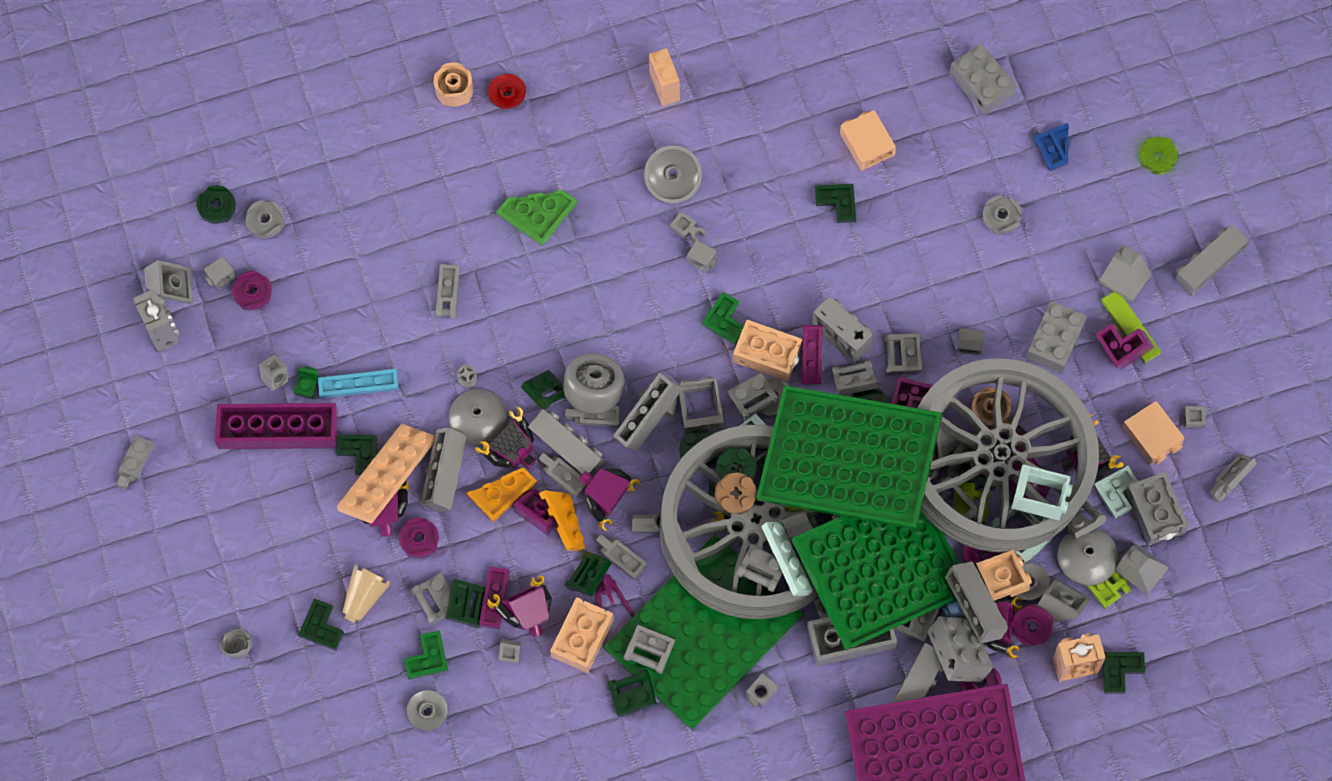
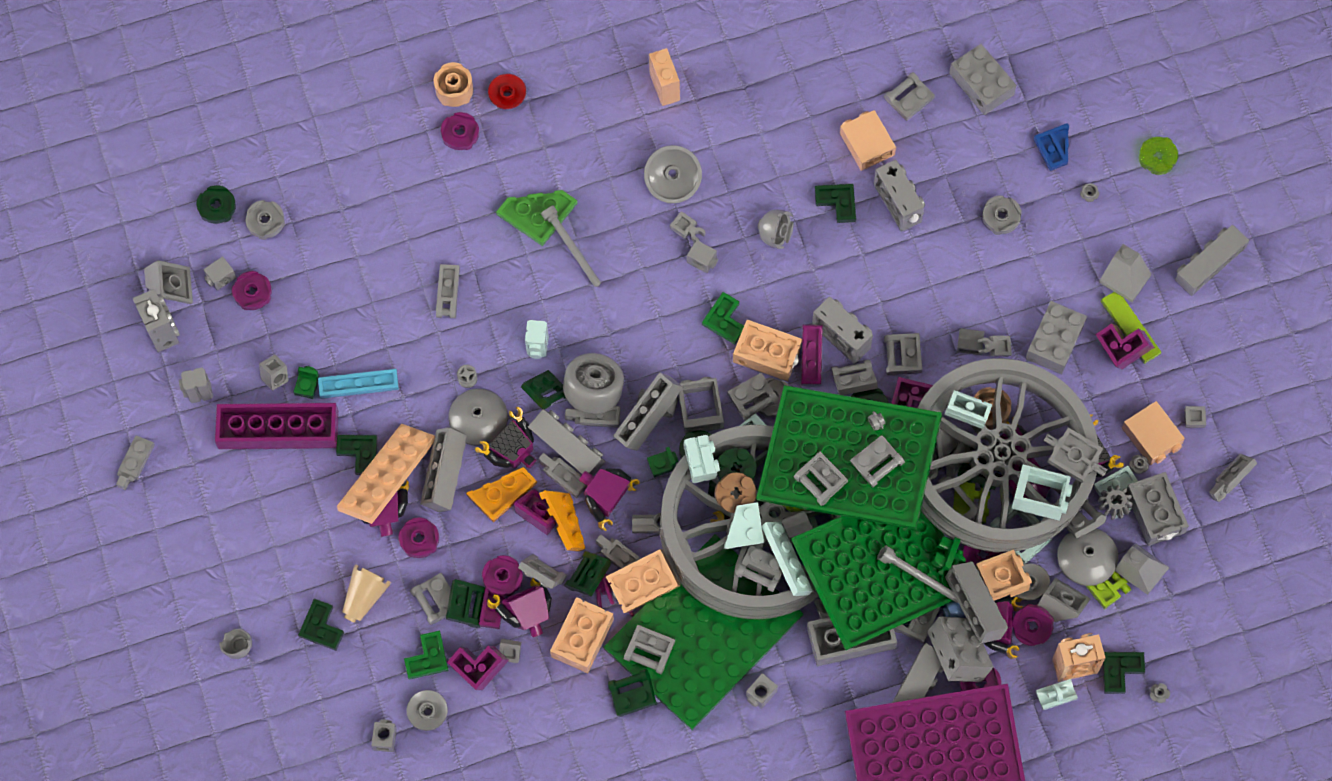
none -> light grey brick [179,367,213,403]
none -> light grey brick [371,719,397,752]
none -> magenta plate [441,112,479,150]
none -> magenta brick [447,646,509,690]
none -> magenta plate [482,555,523,596]
none -> light grey plate [518,554,567,589]
none -> light aqua brick [525,320,549,359]
none -> light grey piece [541,205,600,287]
none -> light nougat piece [606,549,681,613]
none -> green bracket [647,447,678,478]
none -> light aqua brick [683,435,720,483]
none -> light aqua wing [724,502,764,549]
none -> light grey cylinder [758,209,794,249]
none -> light grey plate [794,452,848,506]
none -> light grey plate [850,435,905,488]
none -> light grey plate [868,412,885,431]
none -> light grey piece [874,160,925,232]
none -> light grey piece [877,545,958,603]
none -> light grey plate [884,72,935,121]
none -> green hips [930,536,966,575]
none -> light aqua brick [944,390,992,429]
none -> light grey plate [978,336,1012,357]
none -> light aqua hips [1035,679,1078,710]
none -> light grey plate [1043,427,1108,483]
none -> light grey plate [1080,183,1099,202]
none -> light grey gear [1098,485,1133,520]
none -> light grey plate [1129,455,1149,474]
none -> light grey plate [1150,683,1170,703]

